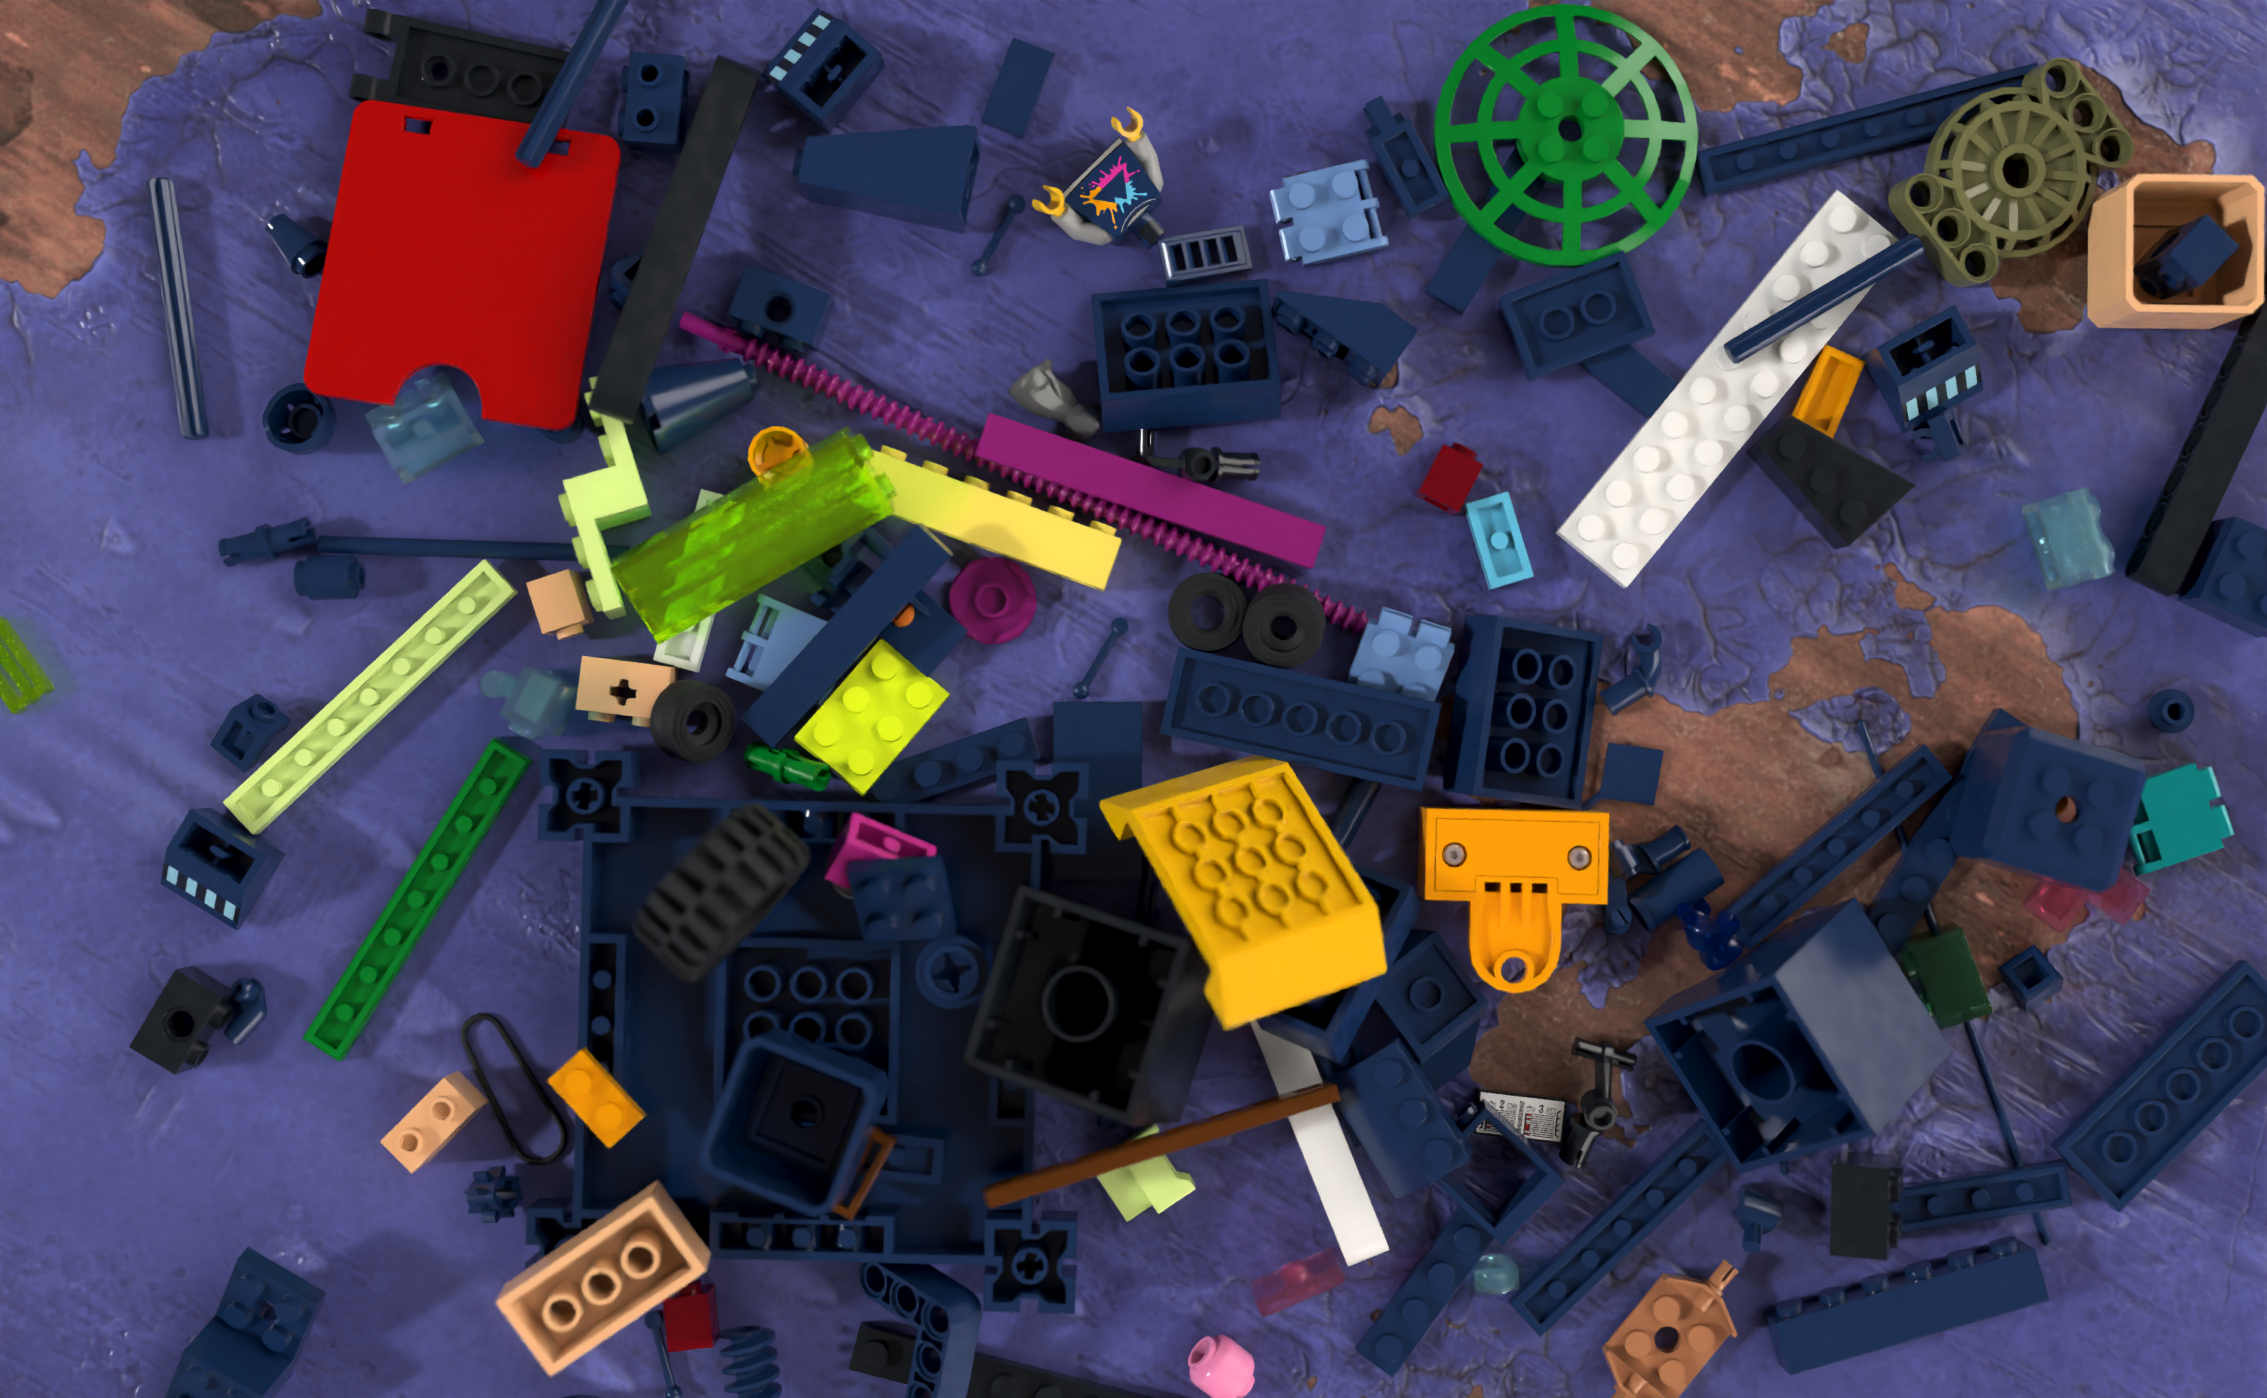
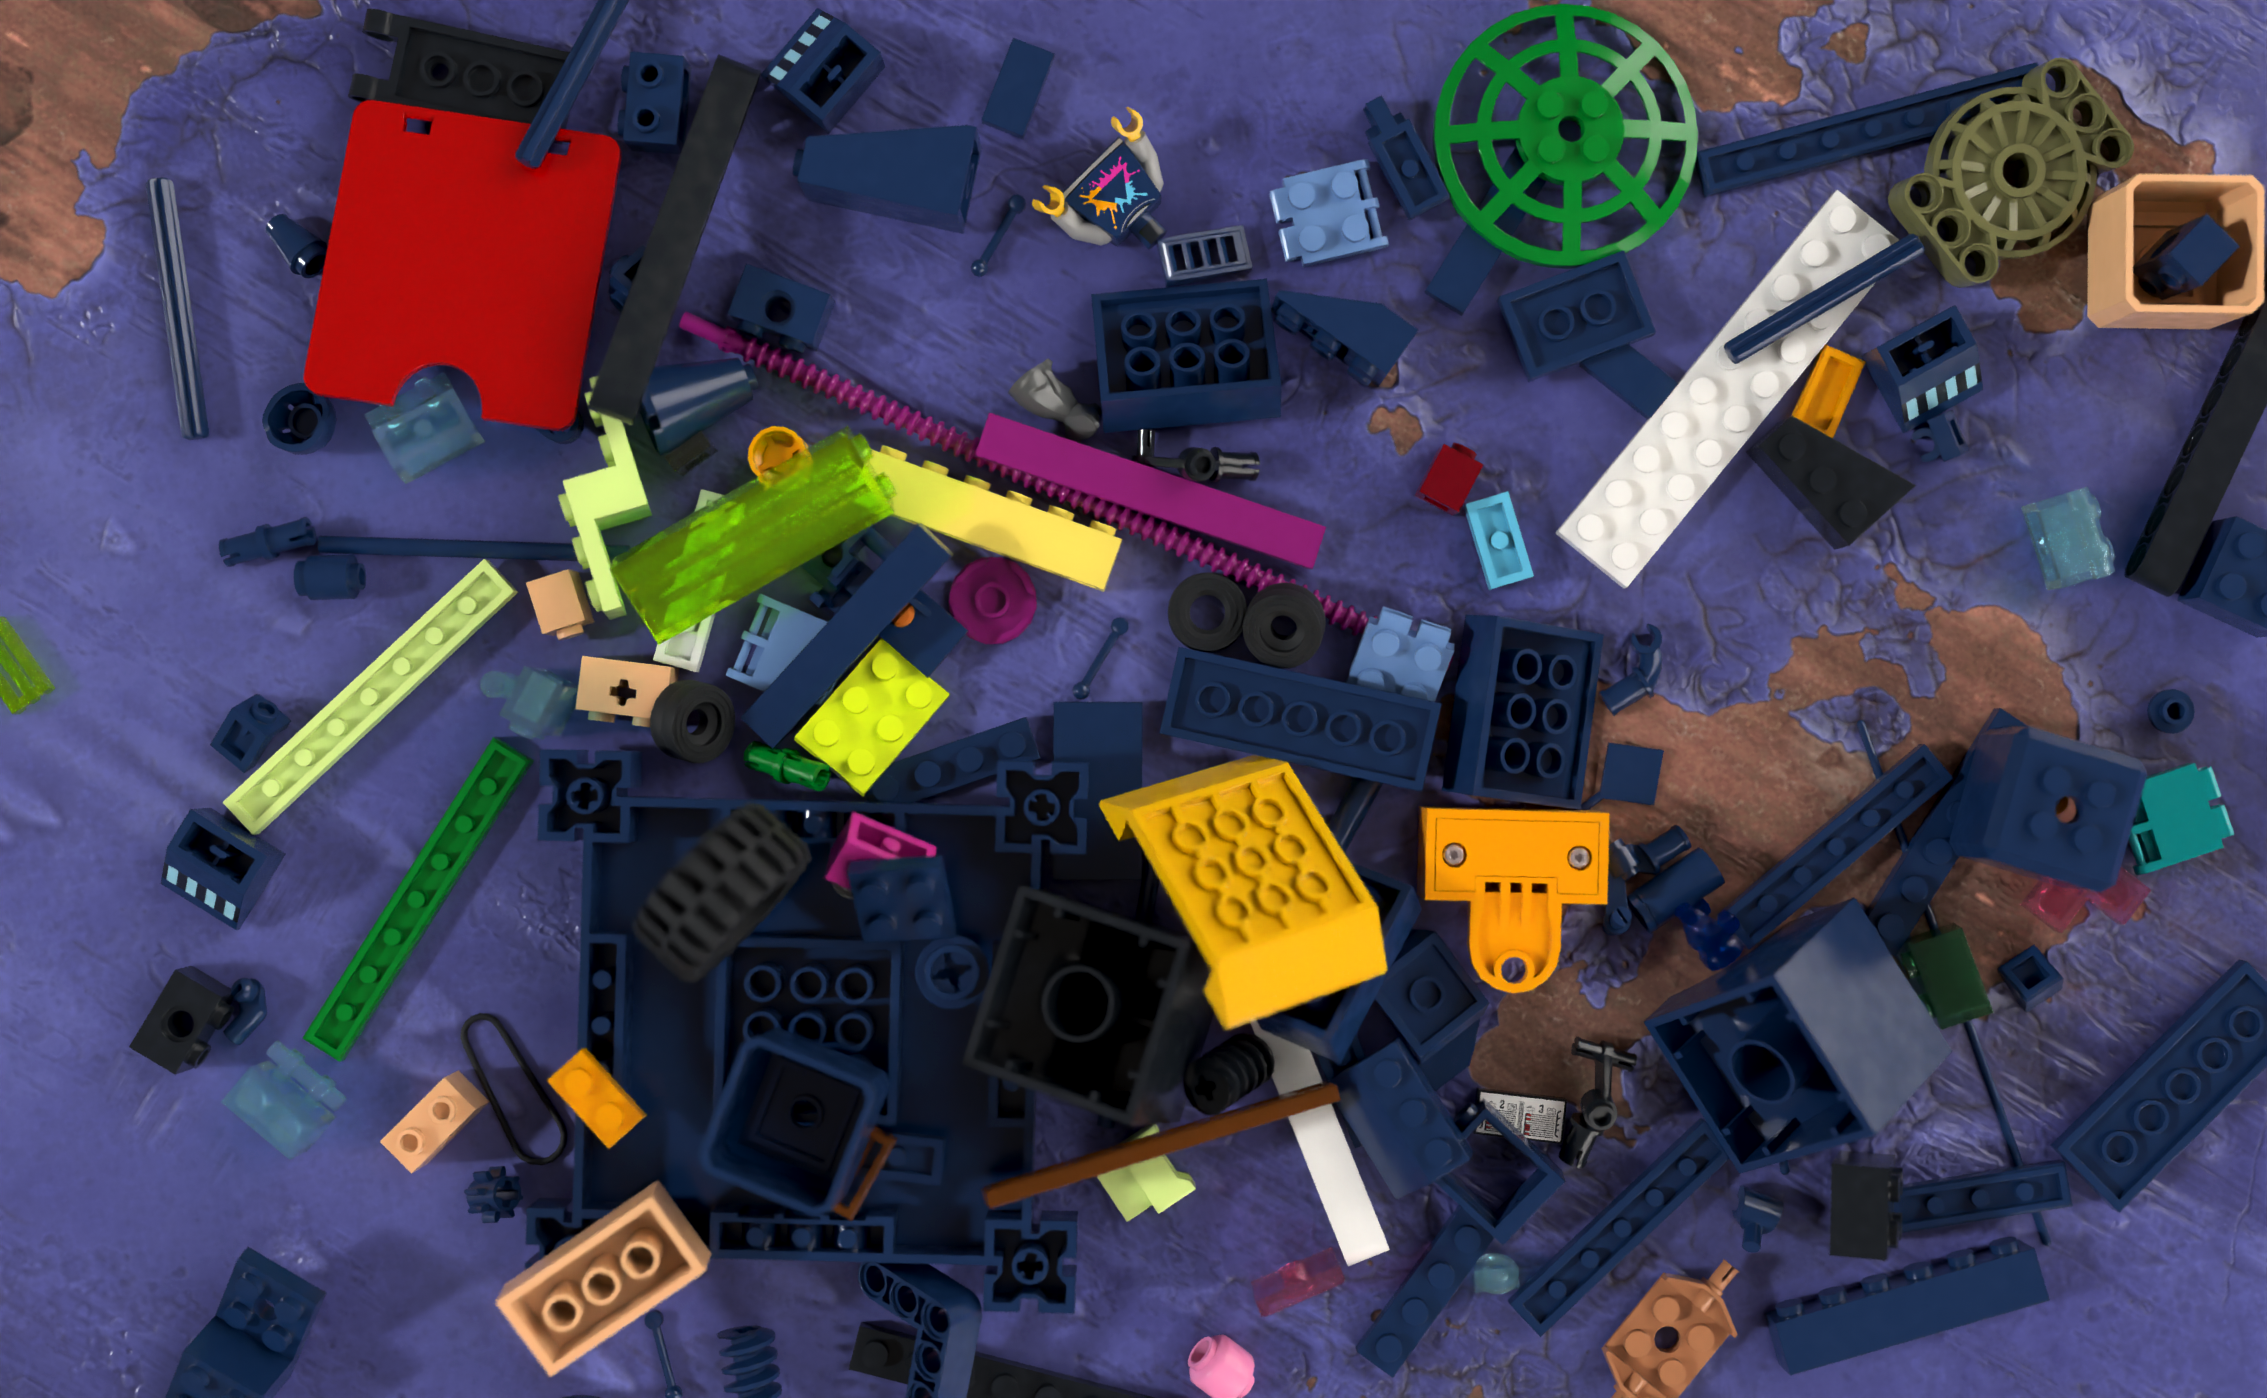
dark red brick [663,1279,720,1352] -> none
none -> clear light blue brick [221,1040,347,1160]
none -> clear smoke tile [665,431,718,476]
none -> black piece [1183,1033,1275,1116]

